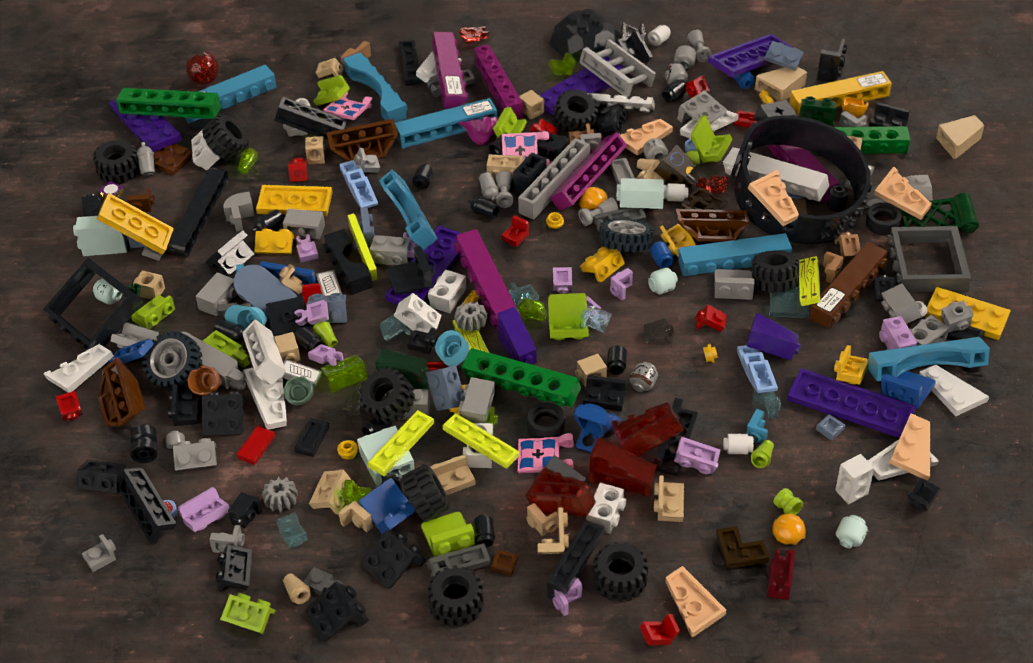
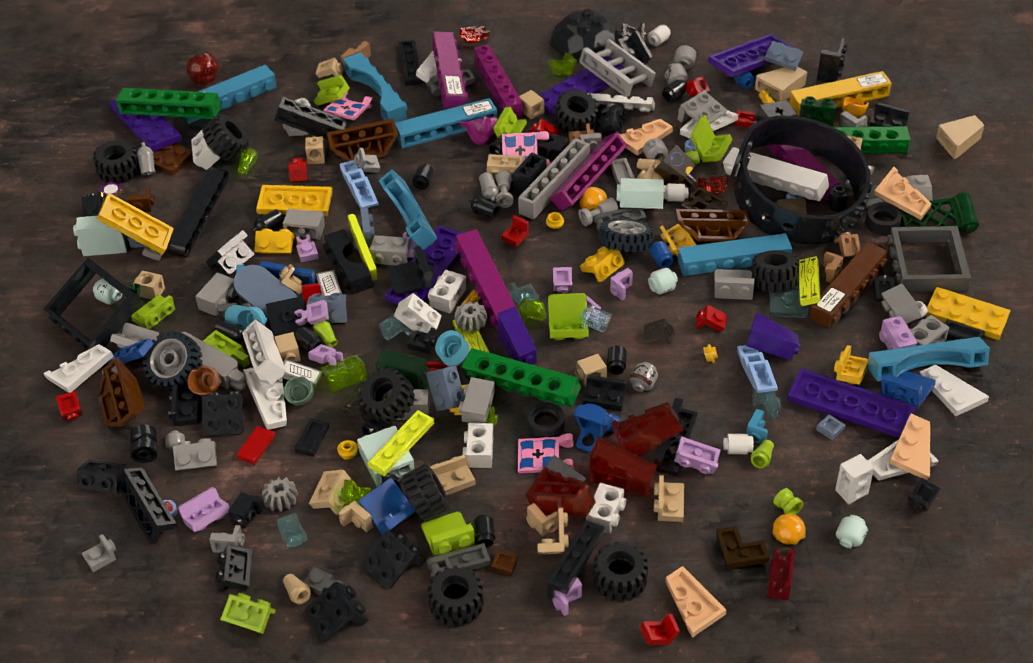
light grey brick [224,191,254,232] -> none
neon yellow tile [443,413,519,469] -> none
light grey piece [687,30,712,62] -> none
light nougat wing [748,170,799,226] -> none
light grey brick [941,300,973,333] -> none

